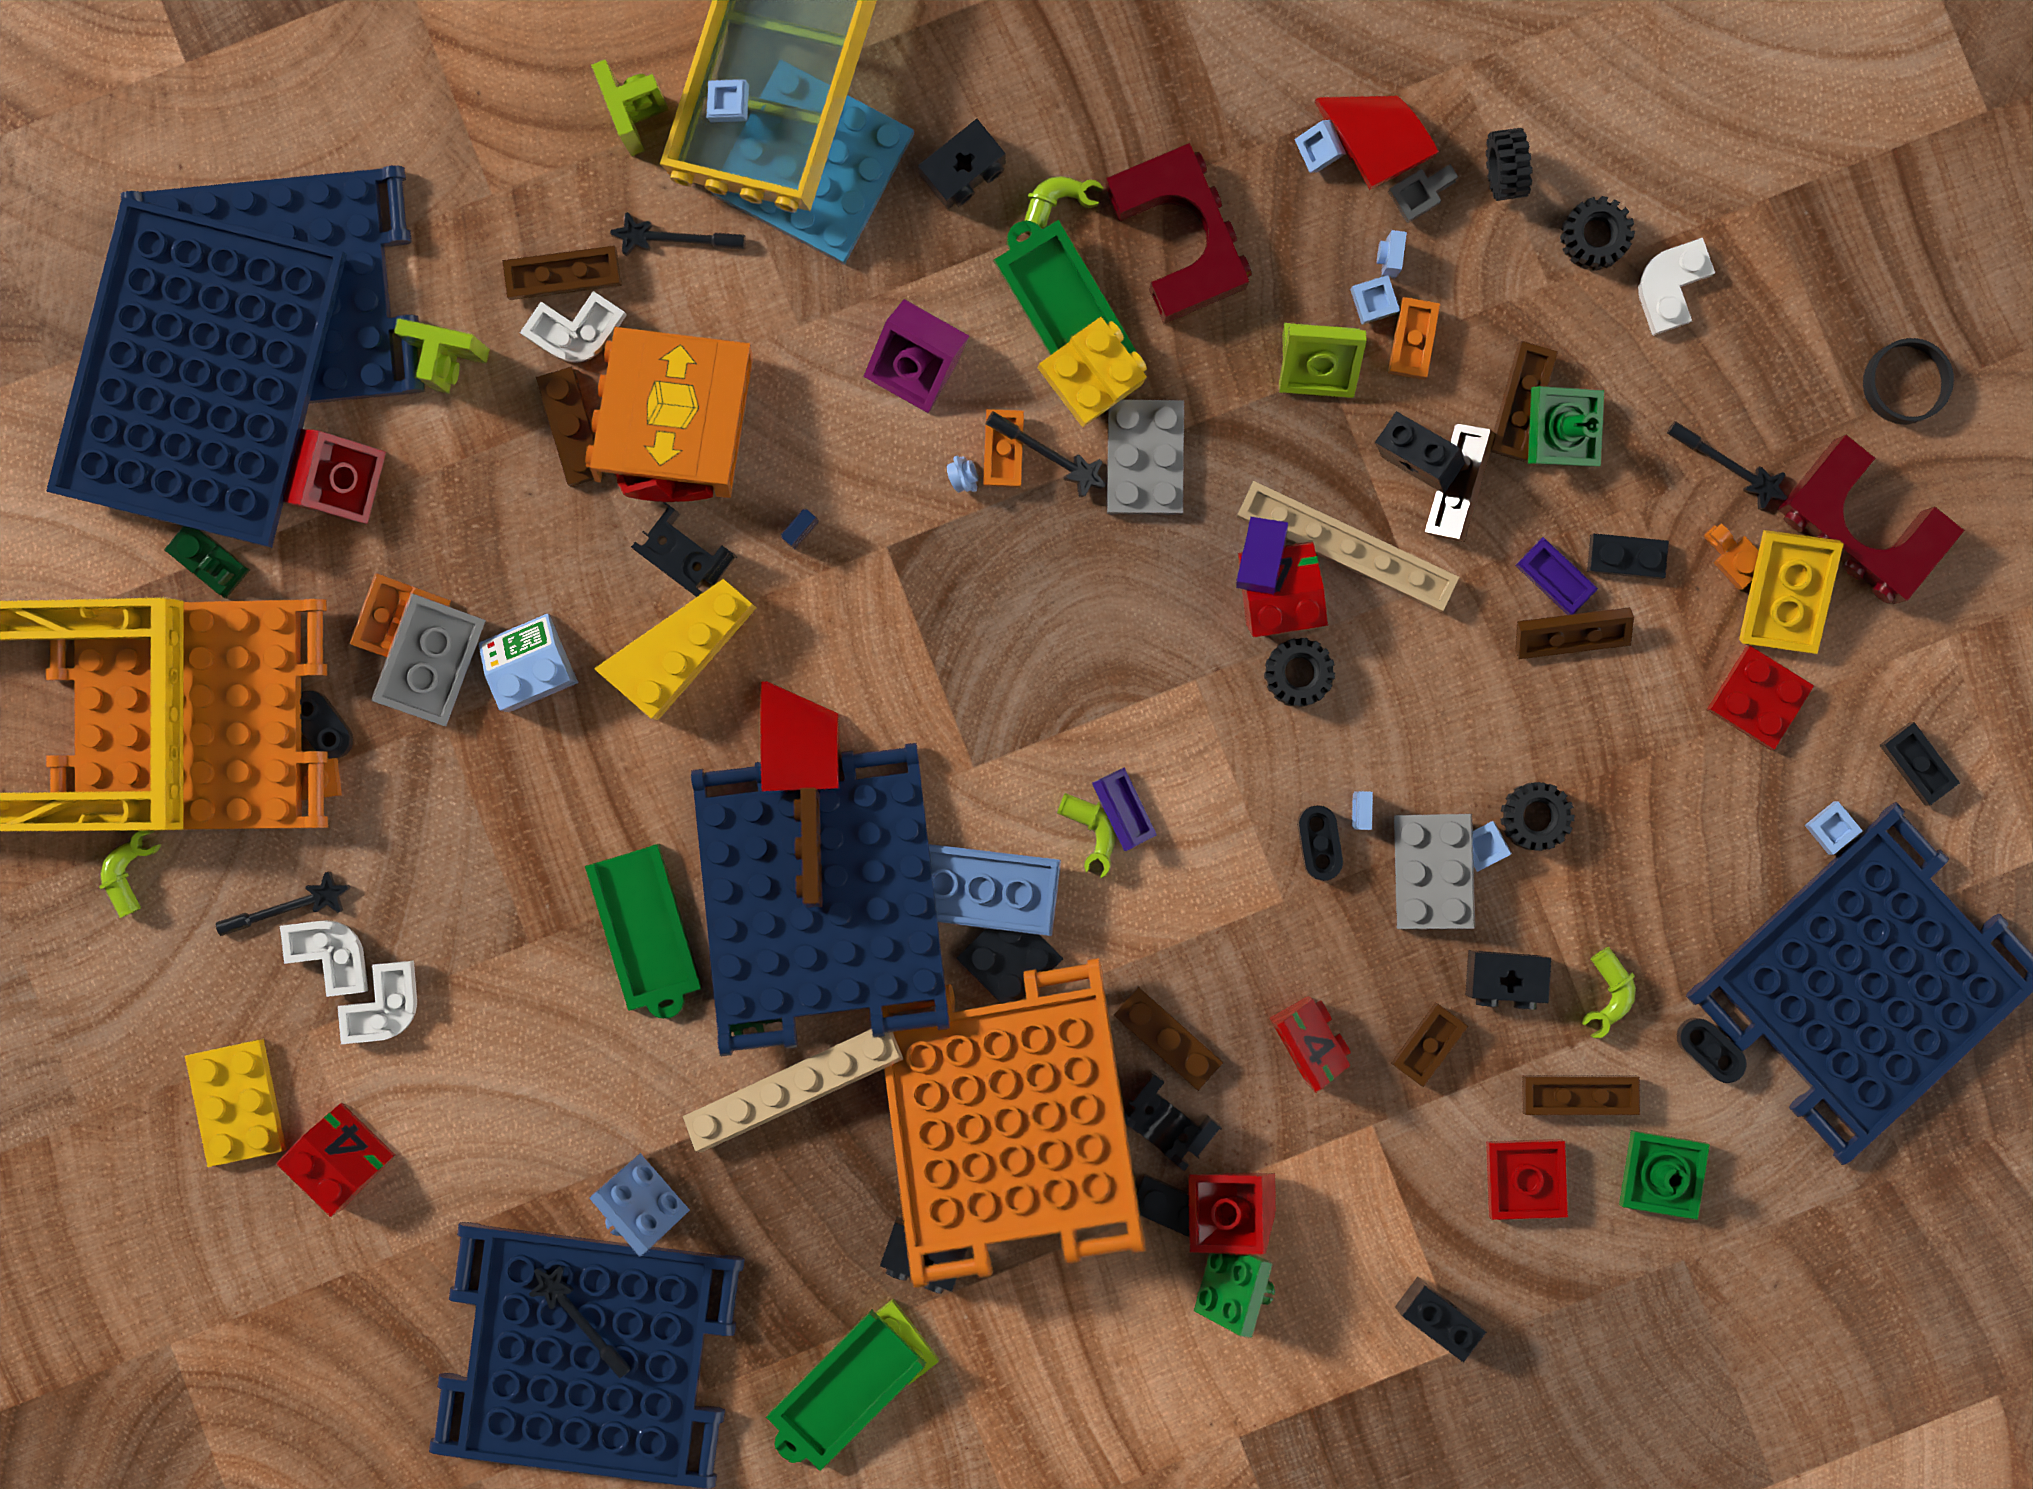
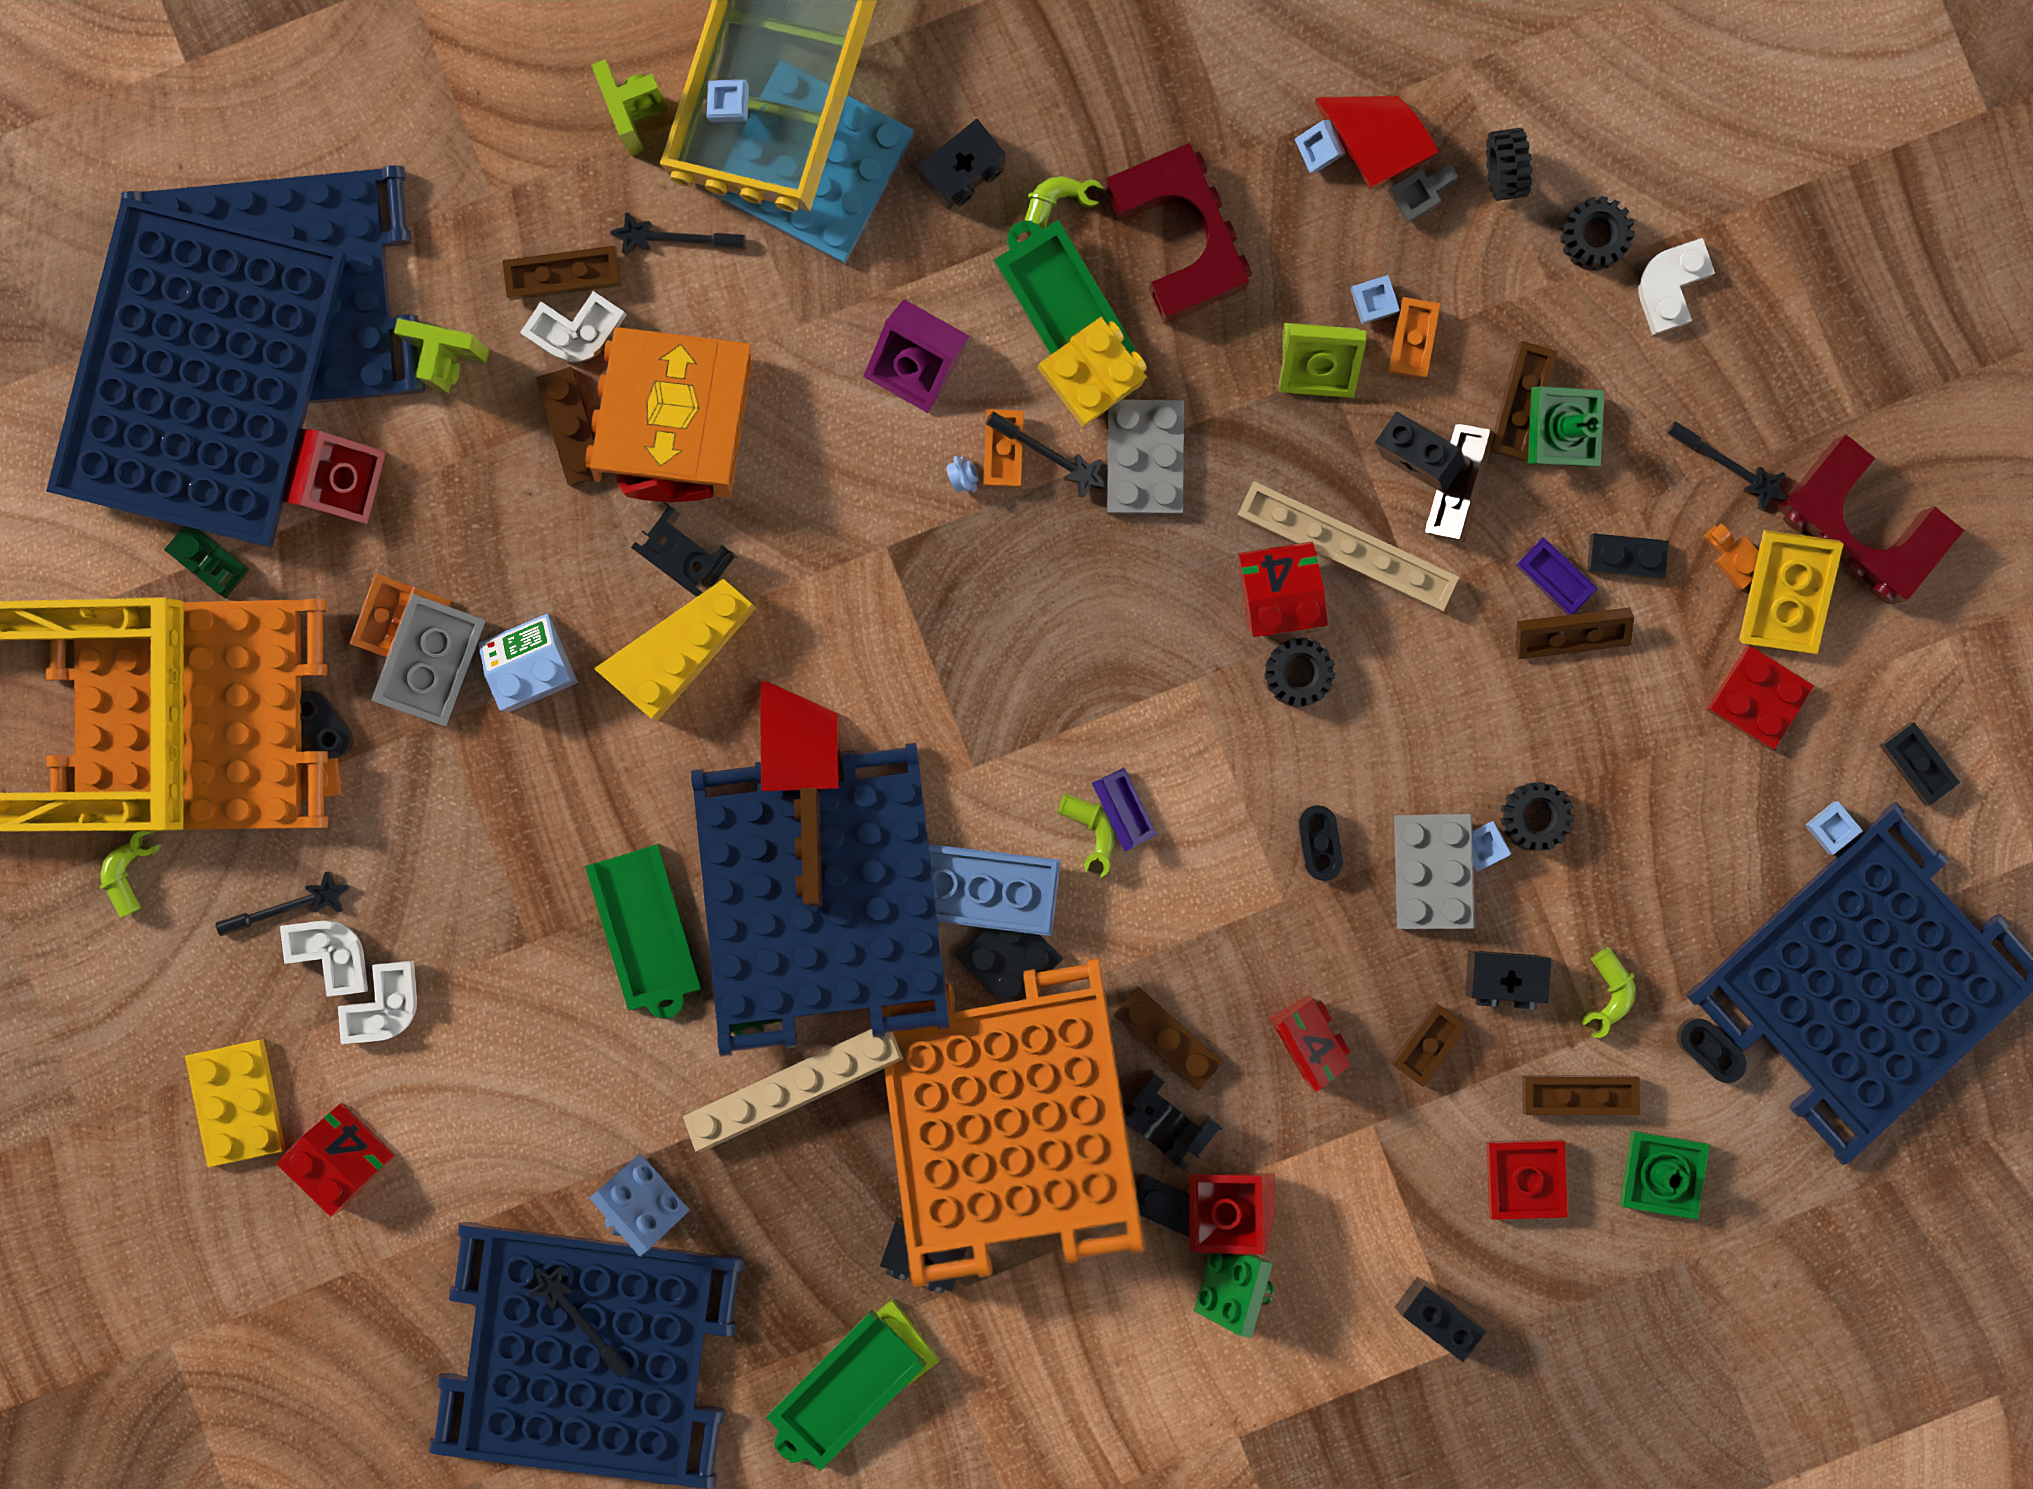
dark blue tile [781,509,819,550] -> none
dark purple tile [1236,516,1288,594] -> none
light blue tile [1352,791,1373,830] -> none
light blue plate [1377,230,1407,278] -> none
black tyre [1863,338,1954,424] -> none

